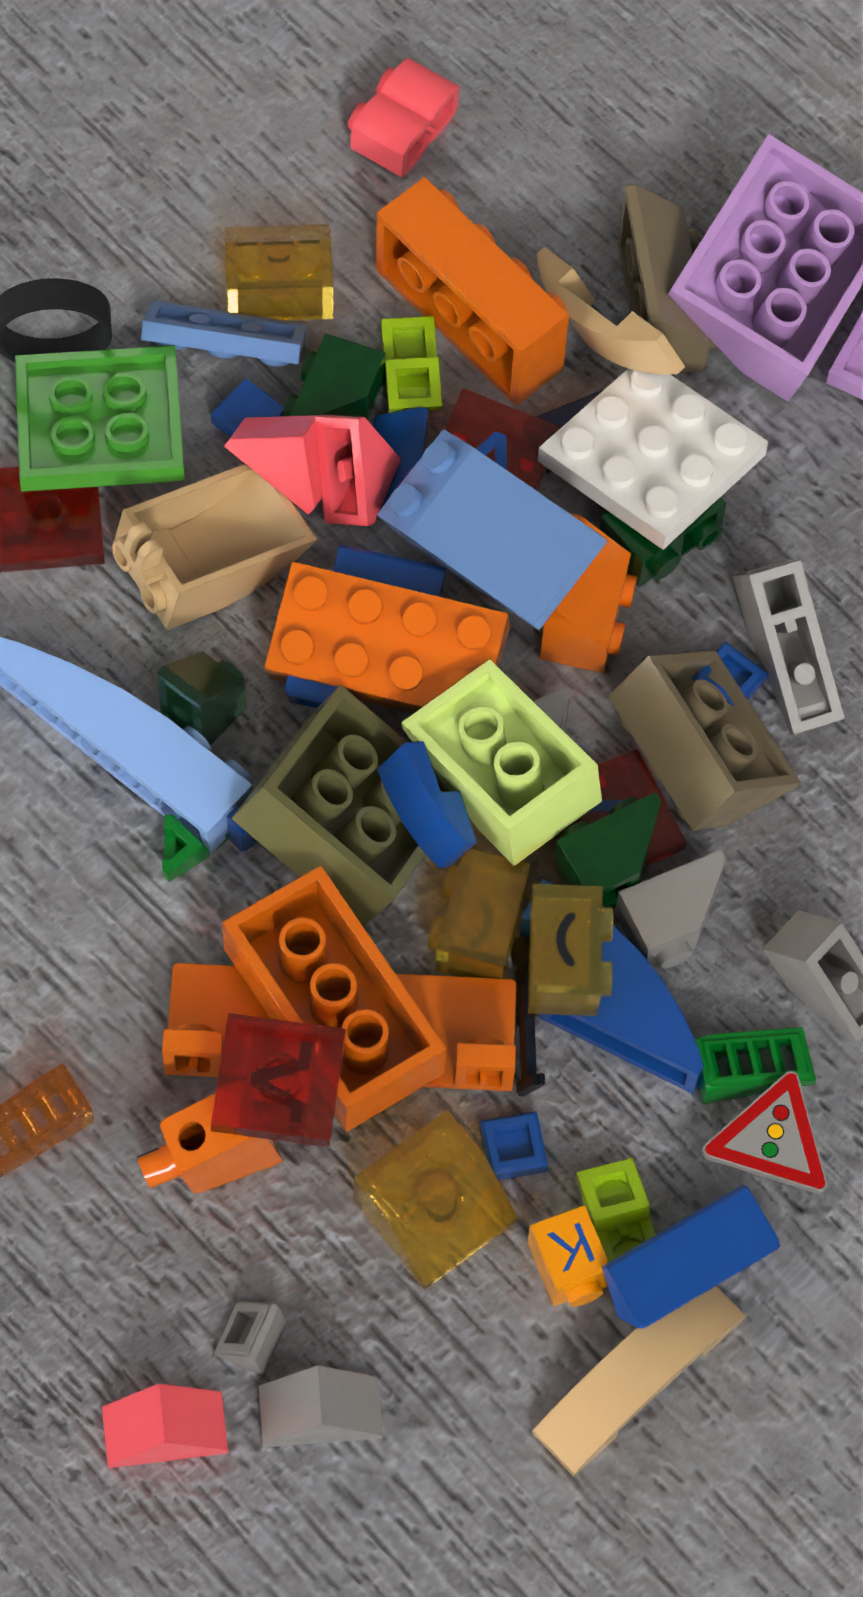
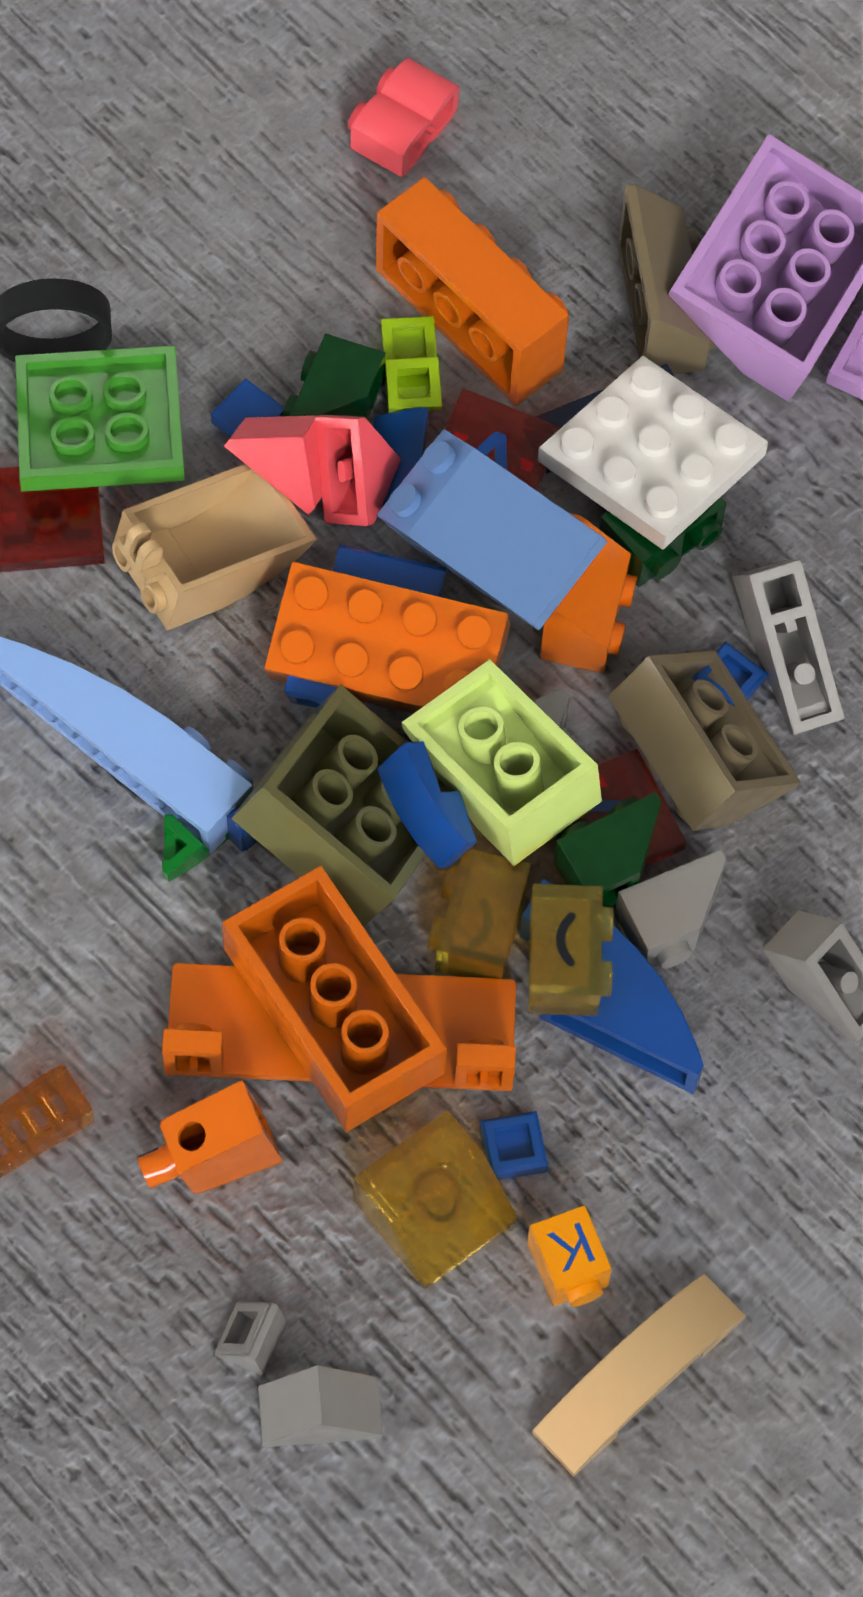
coral slope [102,1383,228,1468] -> none
medium blue plate [141,300,308,366] -> none
clear green slope [157,651,247,746] -> none
clear red tile [211,1013,346,1148] -> none
clear yellow slope [225,224,333,320] -> none
black piece [511,936,545,1097] -> none
tan slope [537,247,685,375] -> none
lime slope [576,1158,656,1262] -> none
blue slope [602,1185,780,1329] -> none
green slope [694,1027,816,1104] -> none
piece [702,1071,828,1194] -> none

